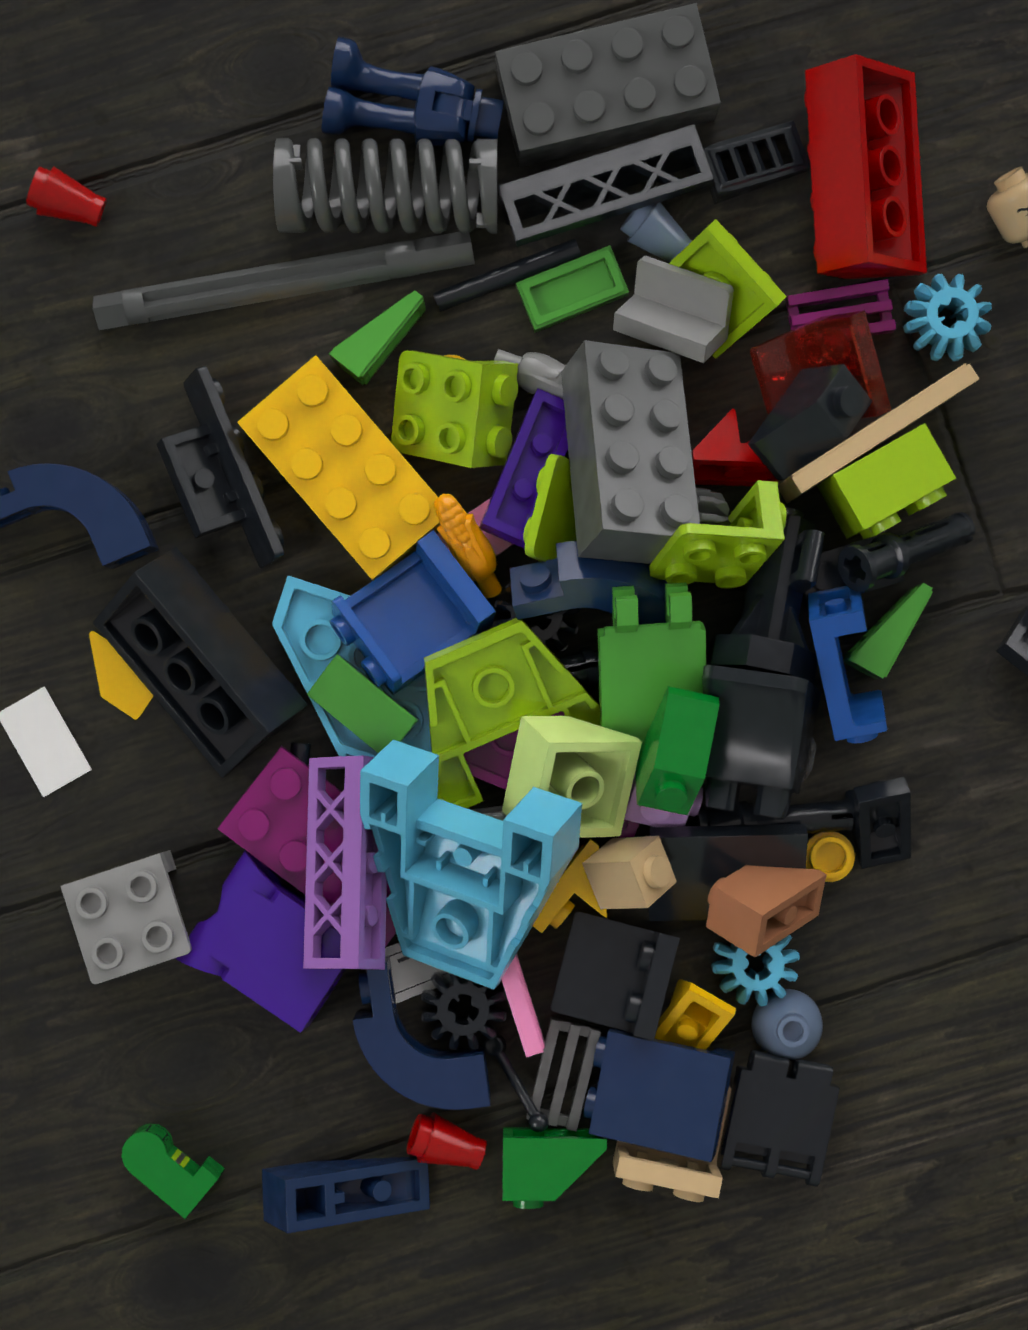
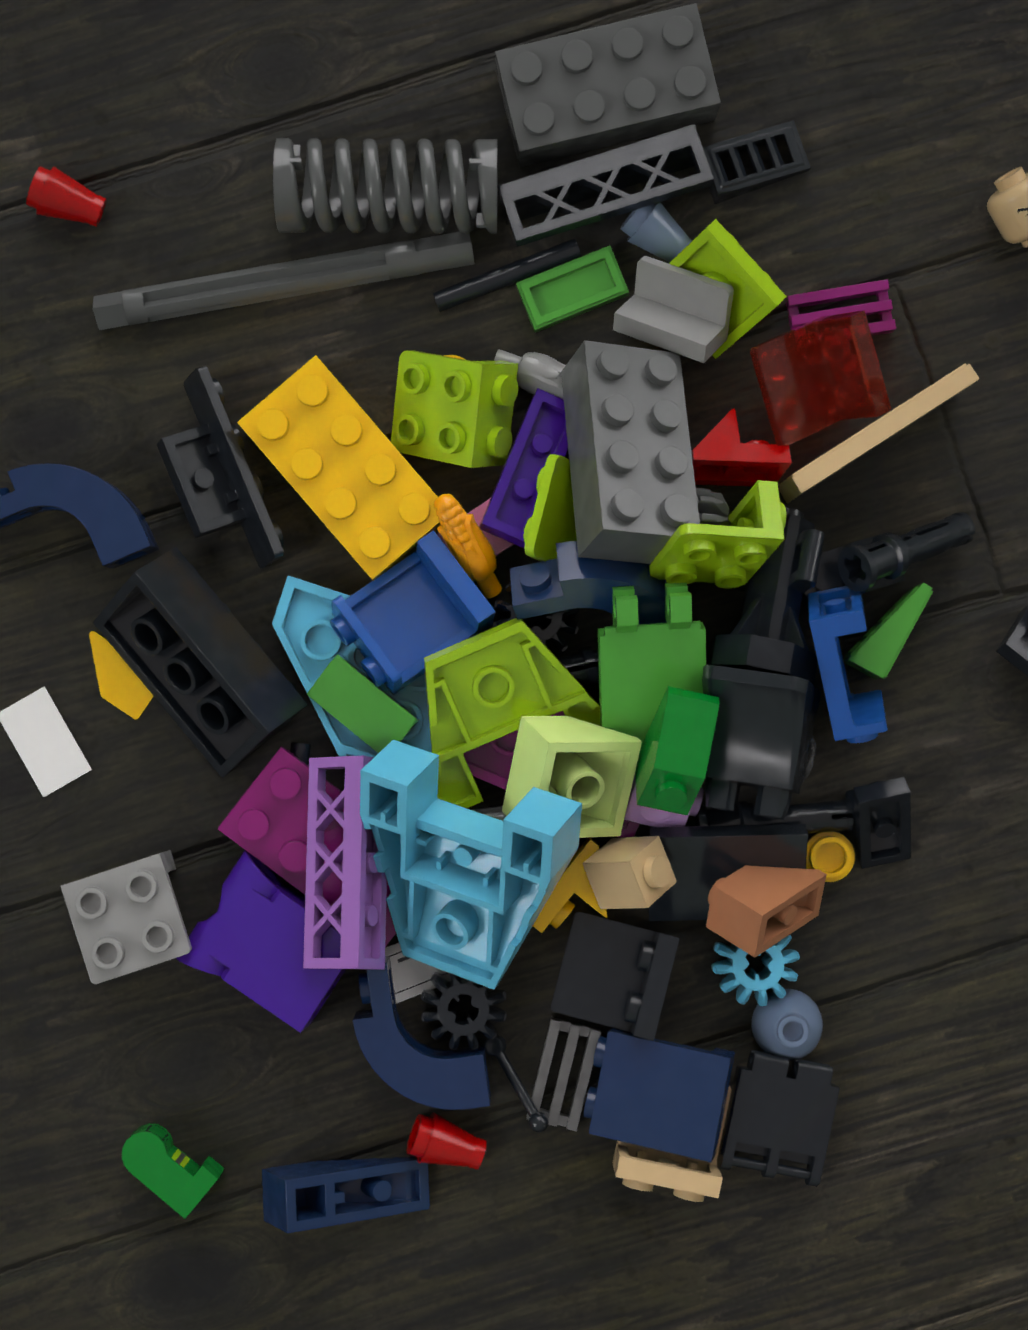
dark blue piece [321,37,504,147] -> none
bright green slope [329,290,426,385] -> none
bright pink tile [501,954,545,1057] -> none
green slope [502,1127,607,1209] -> none
yellow slope [655,979,736,1050] -> none
black slope [748,364,873,480] -> none
red slope [804,54,927,279] -> none
lime brick [817,423,956,539] -> none
medium azure gear [903,274,992,361] -> none

